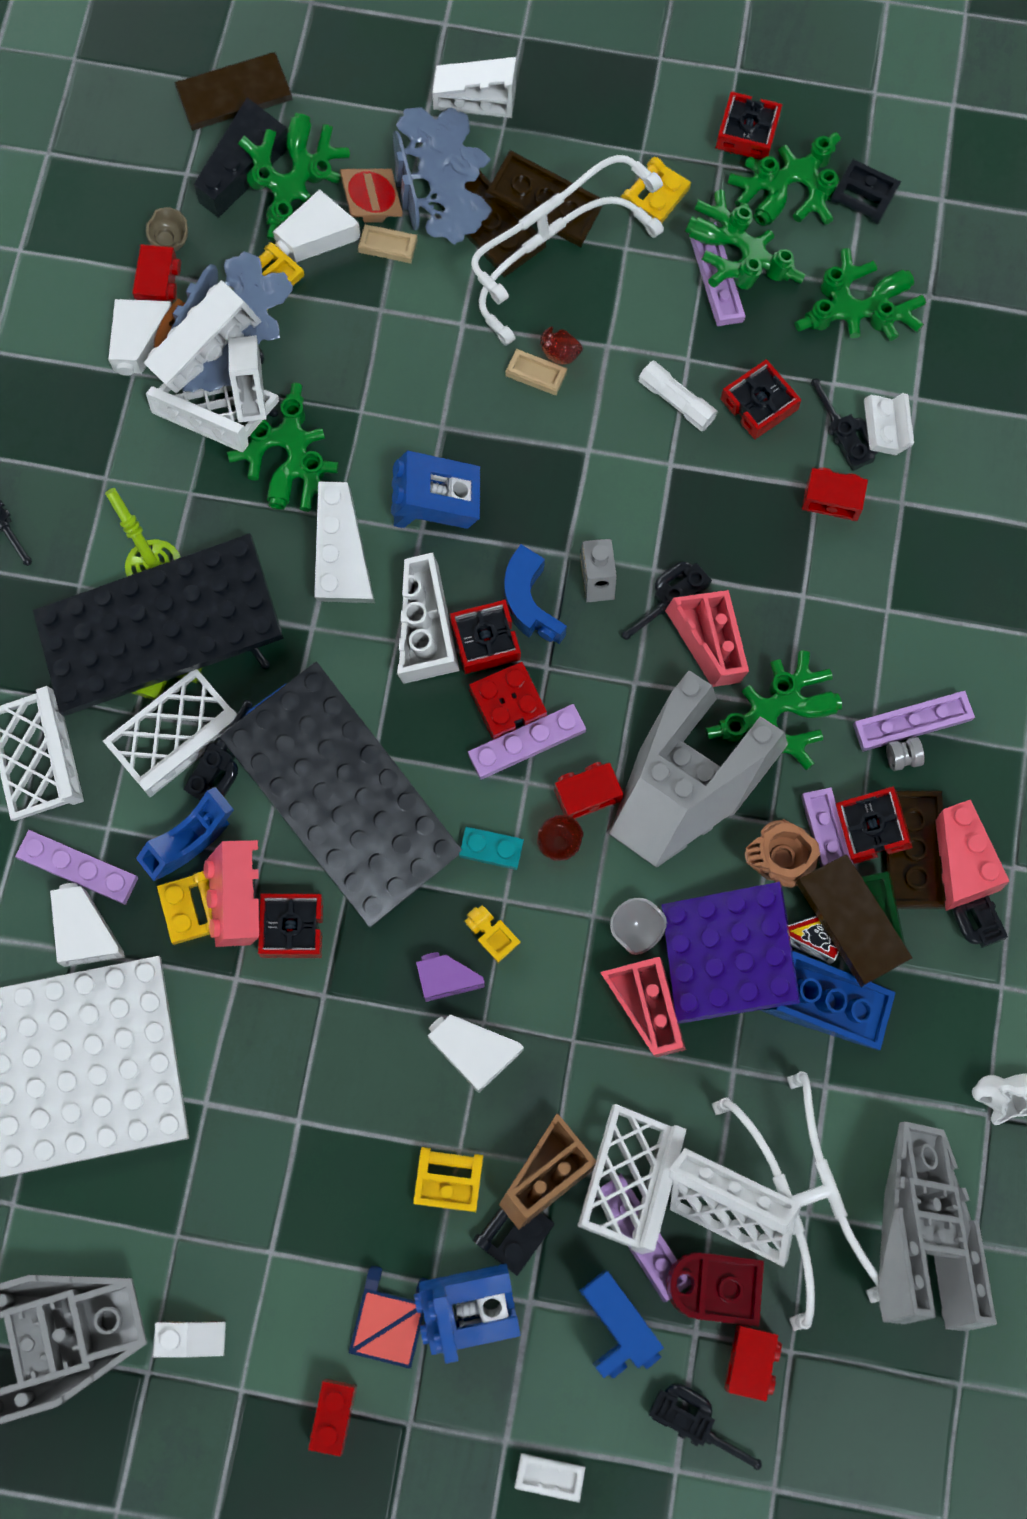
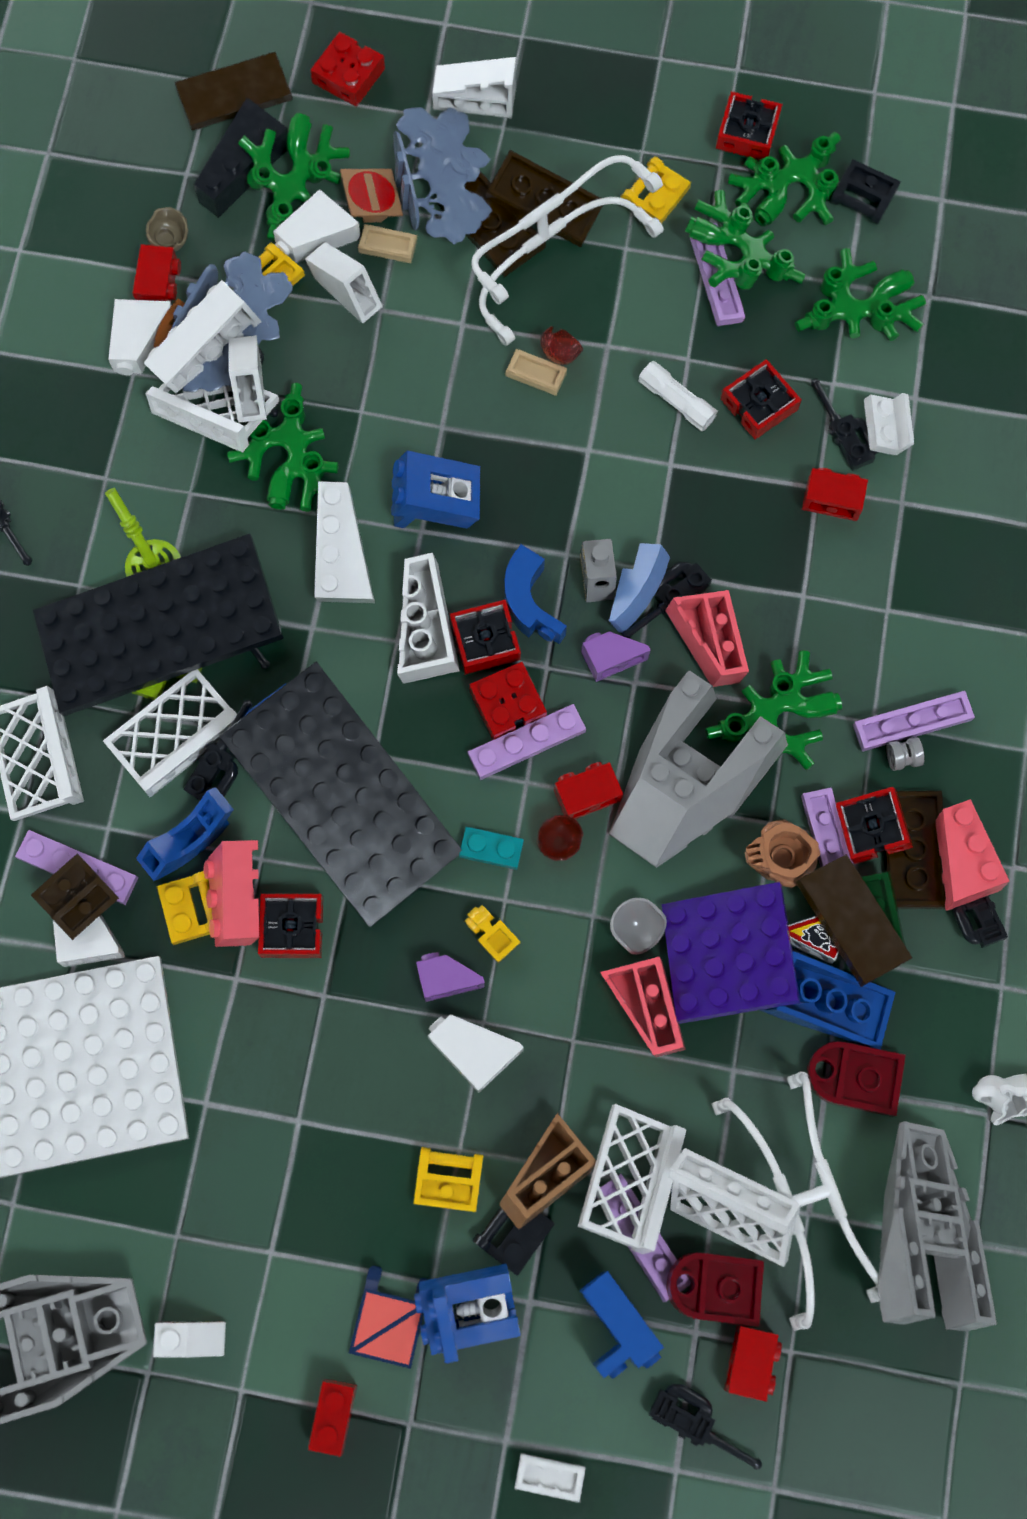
none -> dark brown slope [31,853,119,940]
none -> white slope [305,242,383,323]
none -> red piece [311,31,385,107]
none -> medium lavender slope [581,632,650,682]
none -> medium blue slope [609,543,670,633]
none -> dark red plate [807,1042,906,1117]

